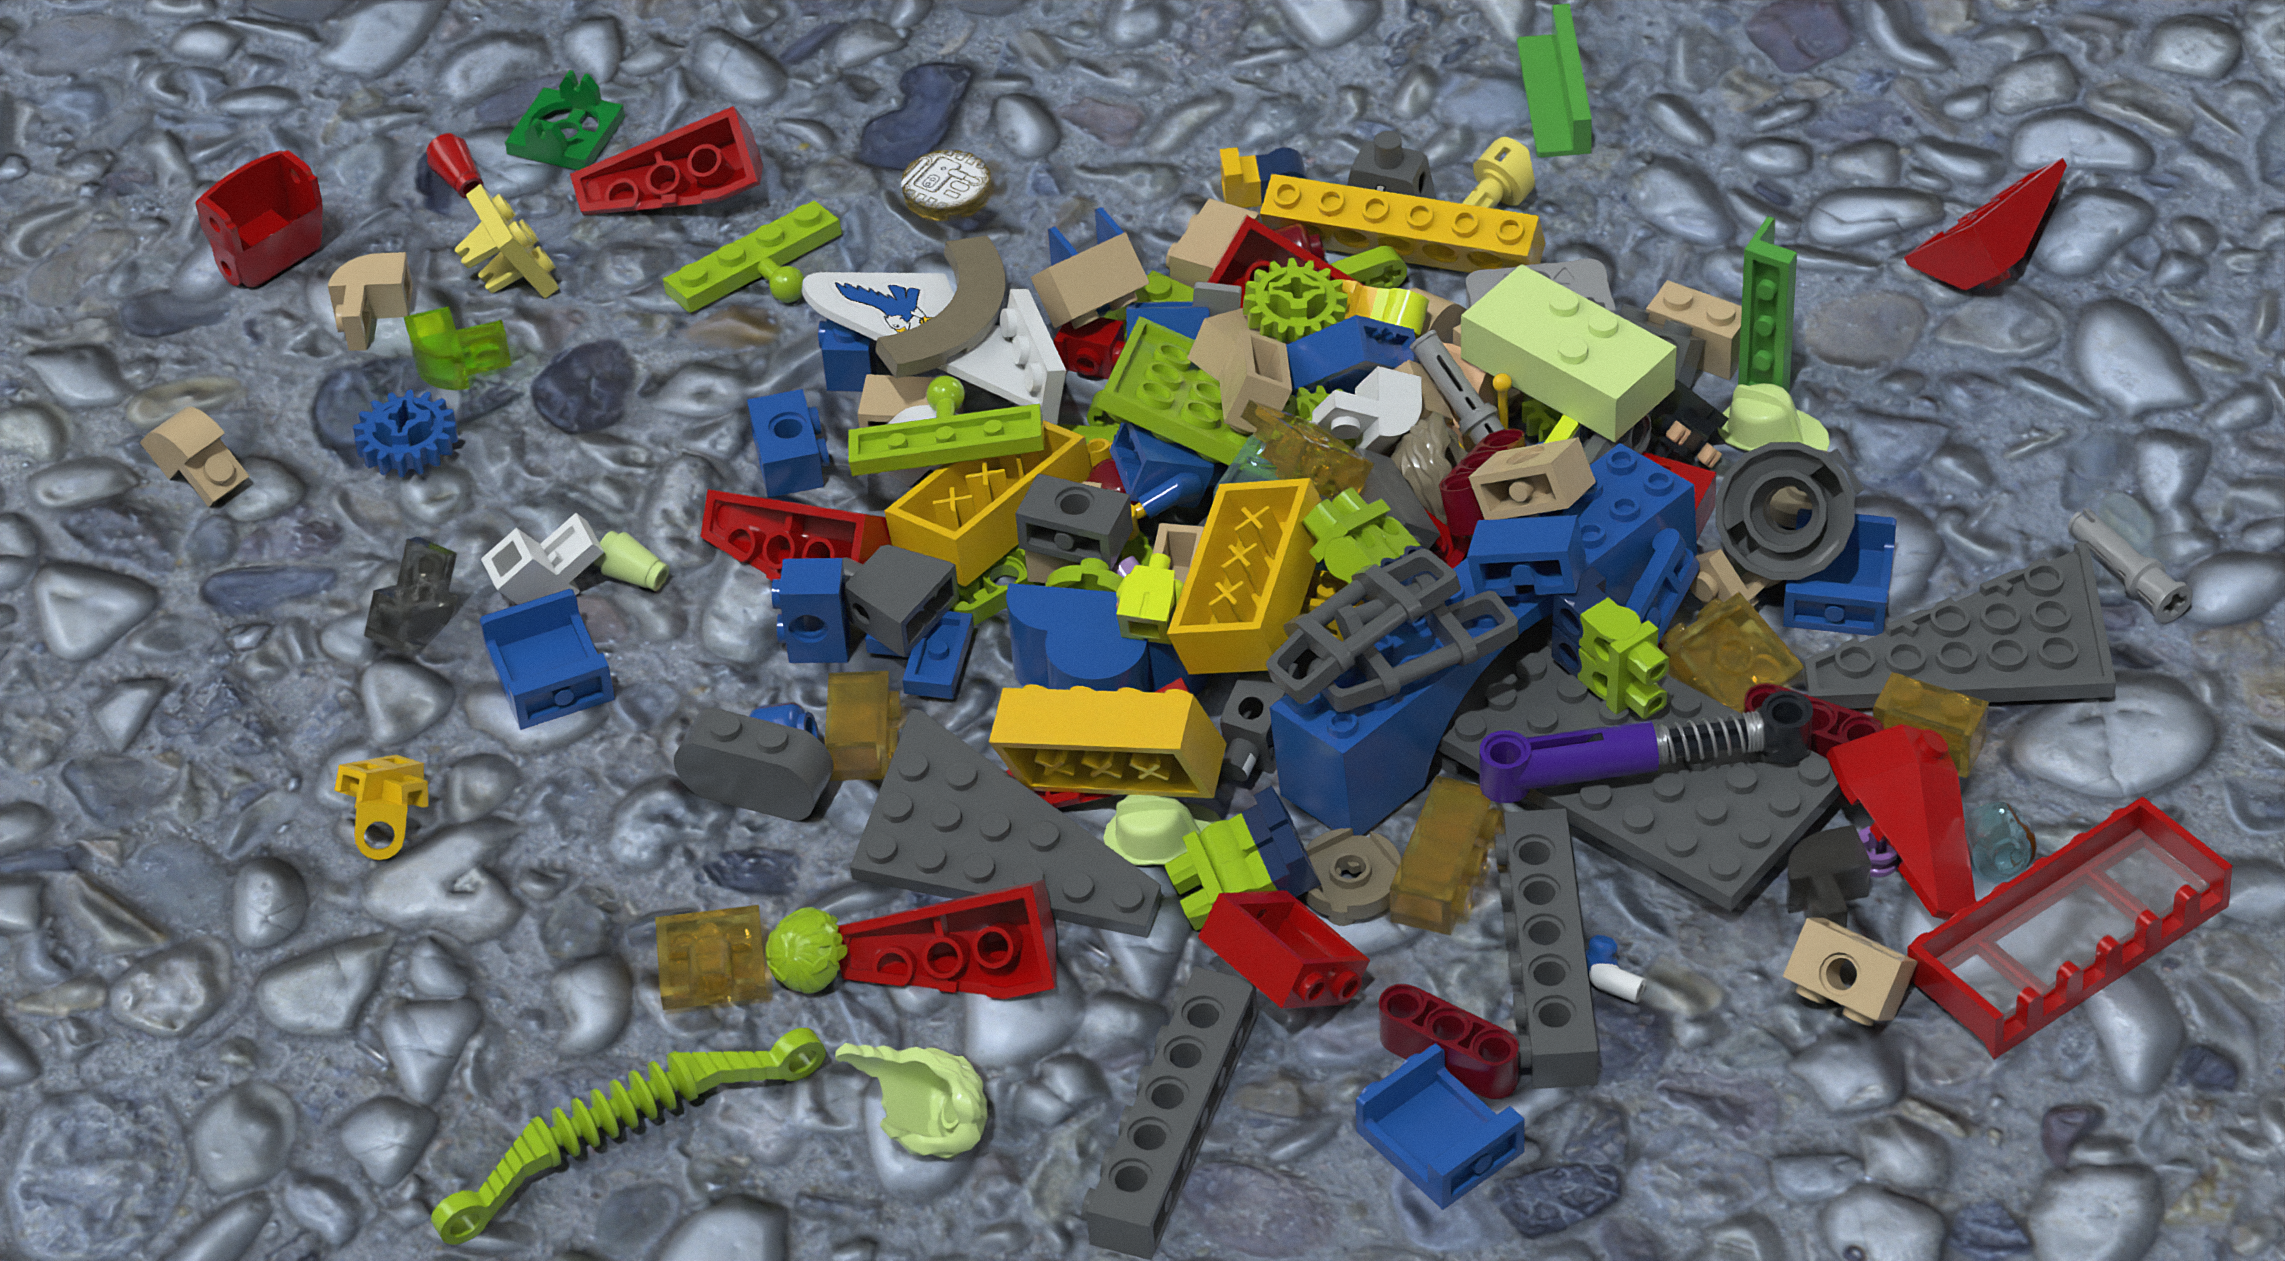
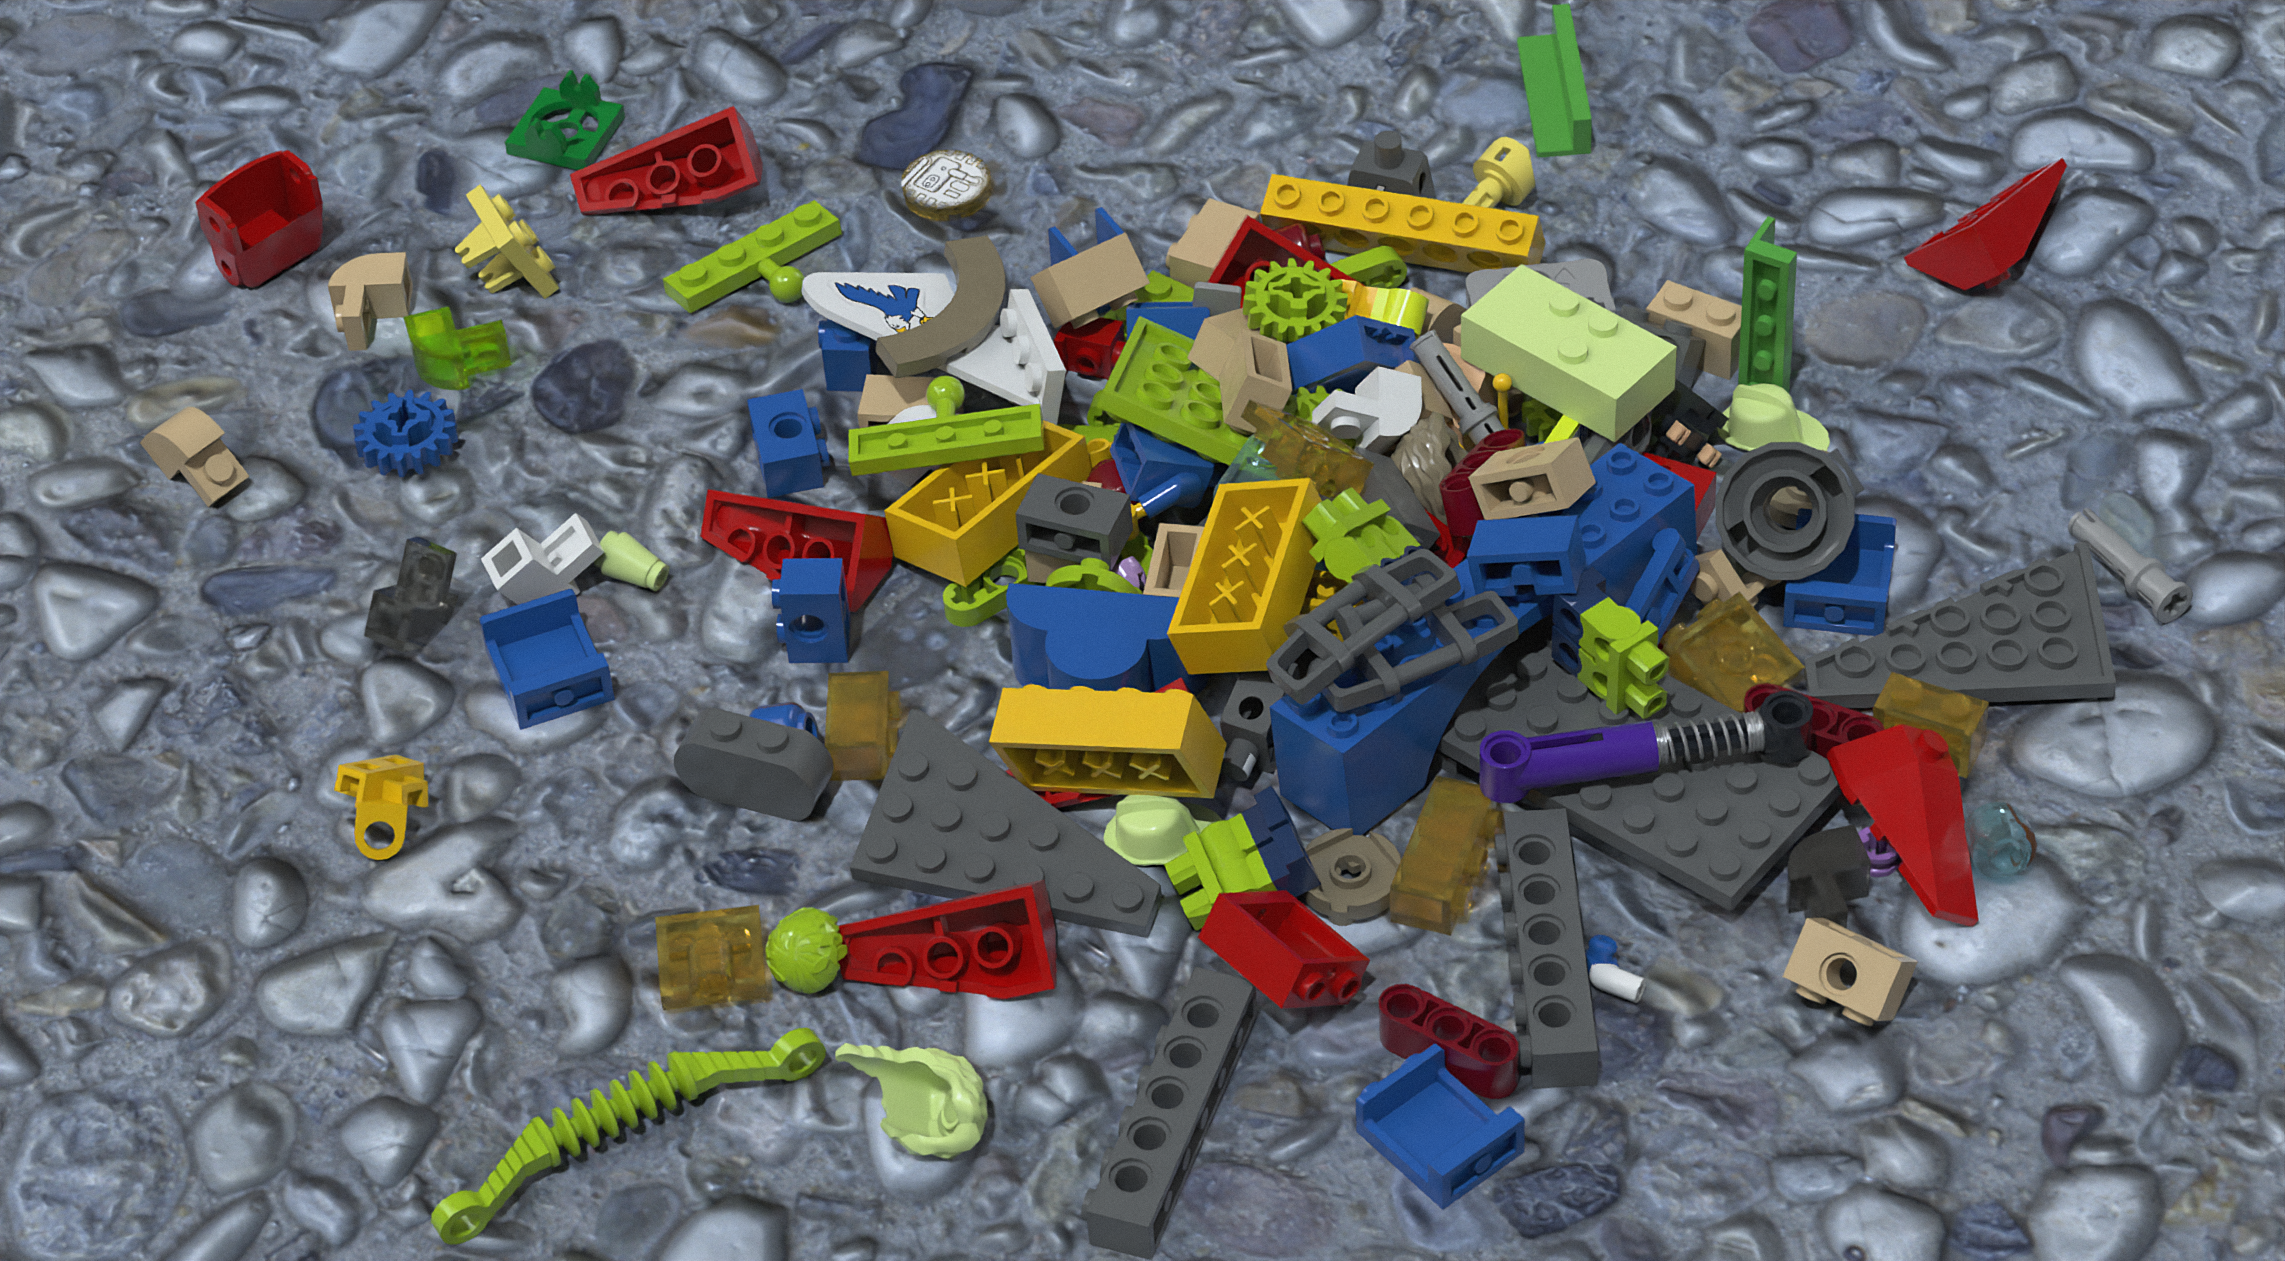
red cone [426,133,483,198] -> none
dark grey torso [843,545,959,657] -> none
blue plate [865,611,974,699] -> none
neon yellow piece [1116,553,1184,645] -> none
yellow leg [1219,147,1307,208] -> none
window [1907,796,2233,1060] -> none

